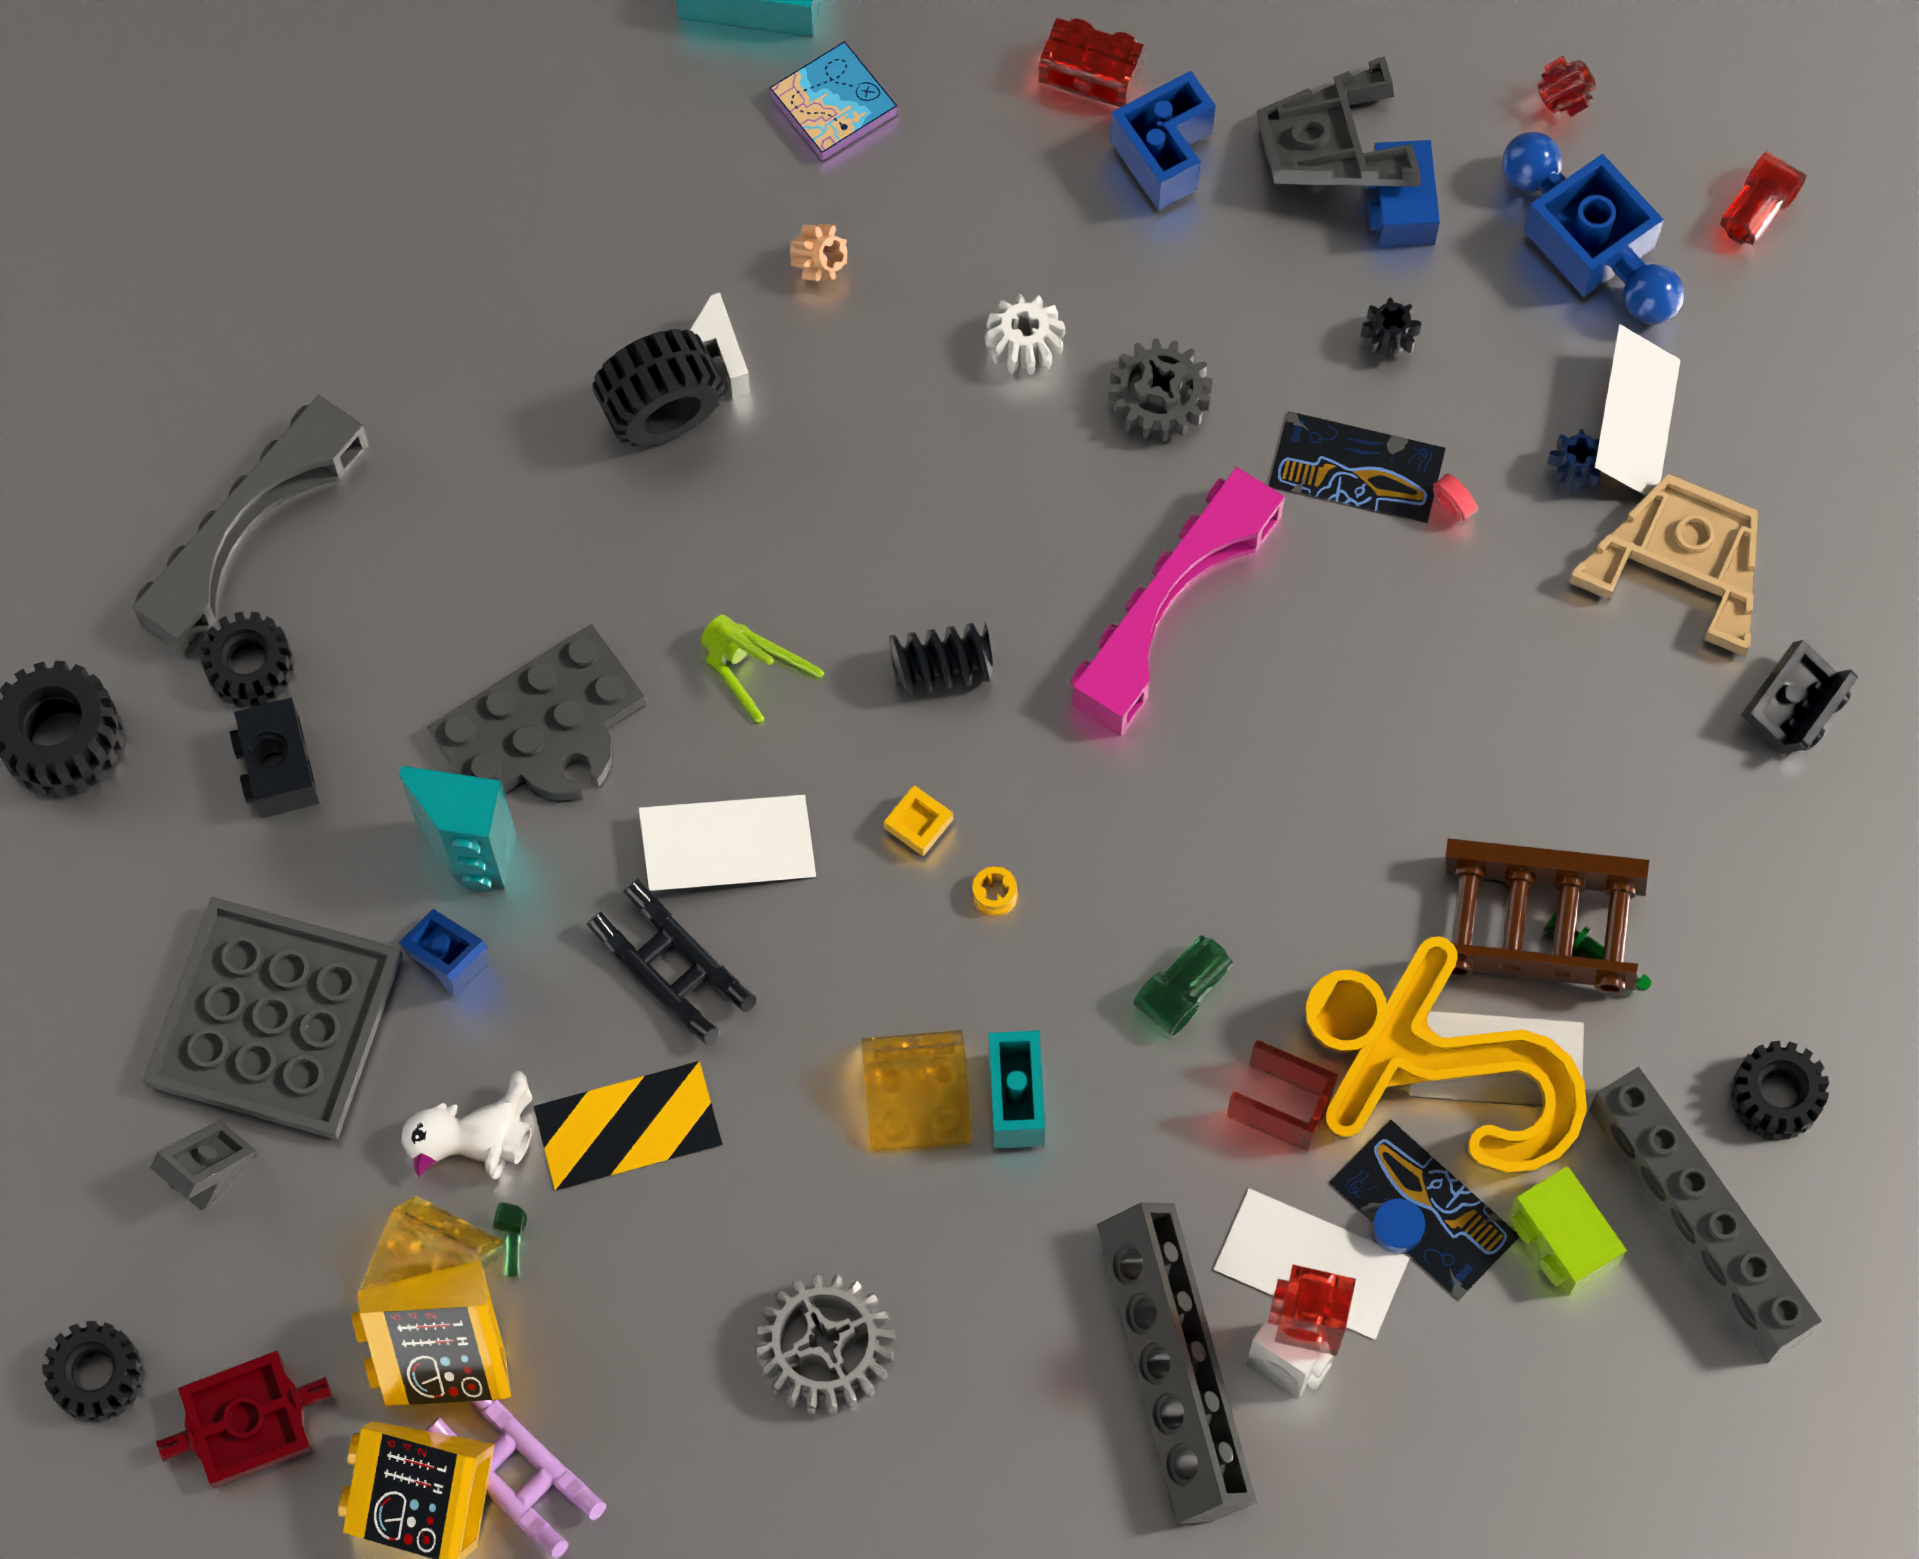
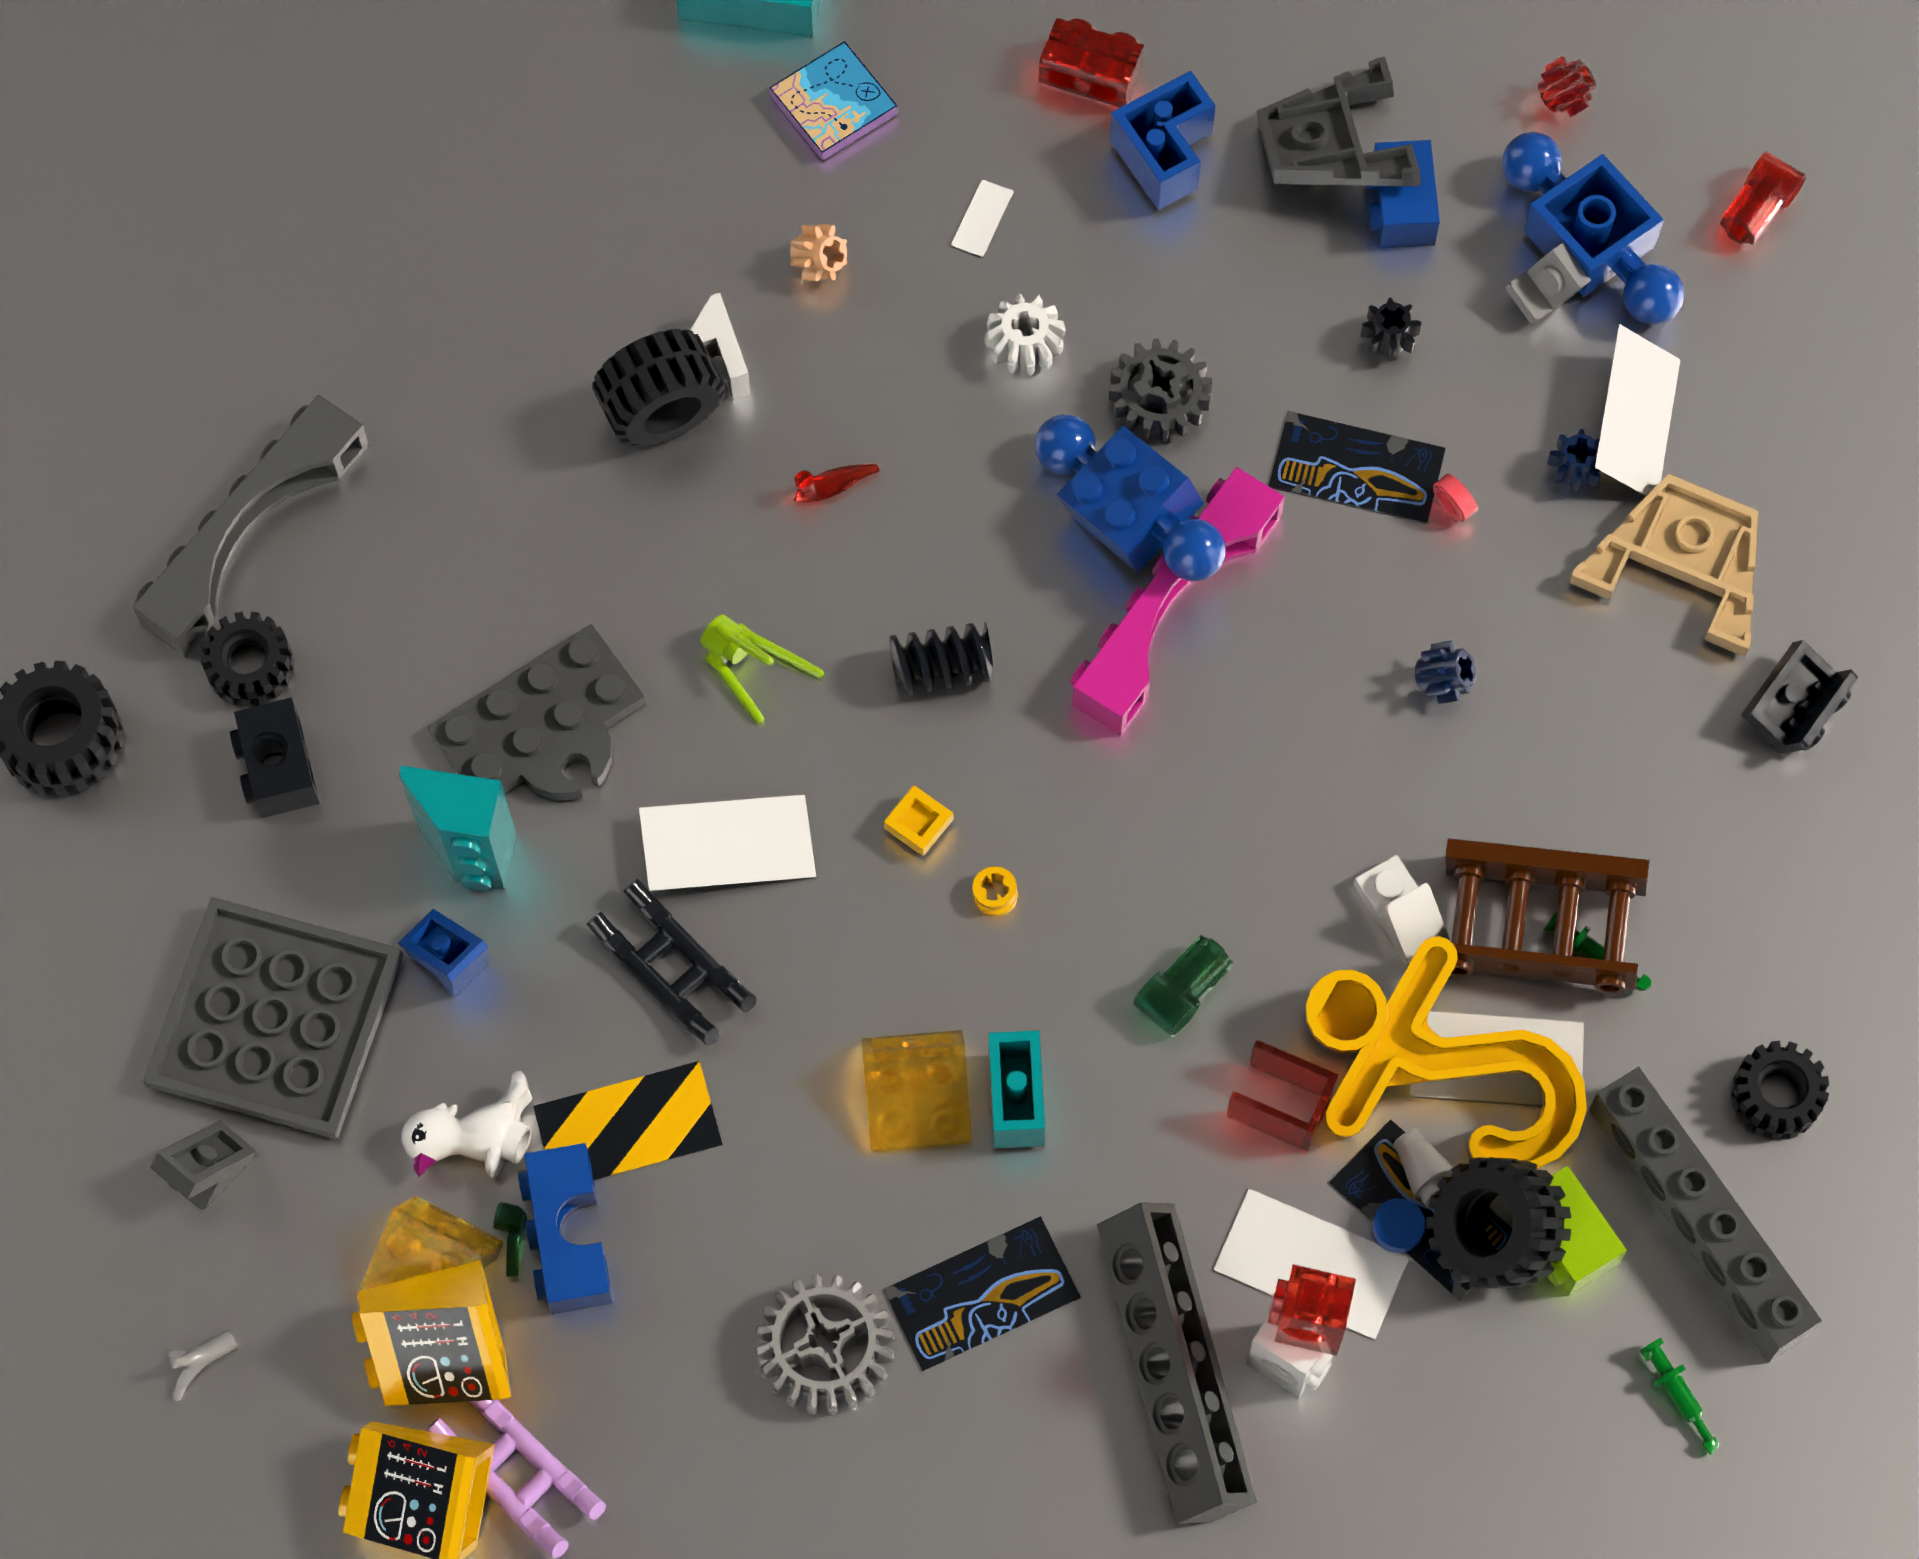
black tyre [42,1321,144,1422] -> none
dark red plate [156,1351,333,1489] -> none
none -> light grey bar [169,1330,238,1400]
none -> blue arch [518,1143,613,1314]
none -> clear red bar [793,464,880,502]
none -> black sticker [883,1216,1081,1371]
none -> white sticker [951,180,1014,257]
none -> blue brick [1034,414,1226,582]
none -> white slope [1353,855,1450,966]
none -> light grey cone [1393,1129,1453,1208]
none -> dark blue gear [1415,640,1476,704]
none -> black tyre [1426,1157,1571,1289]
none -> light grey bracket [1505,243,1592,324]
none -> green piece [1639,1338,1719,1455]

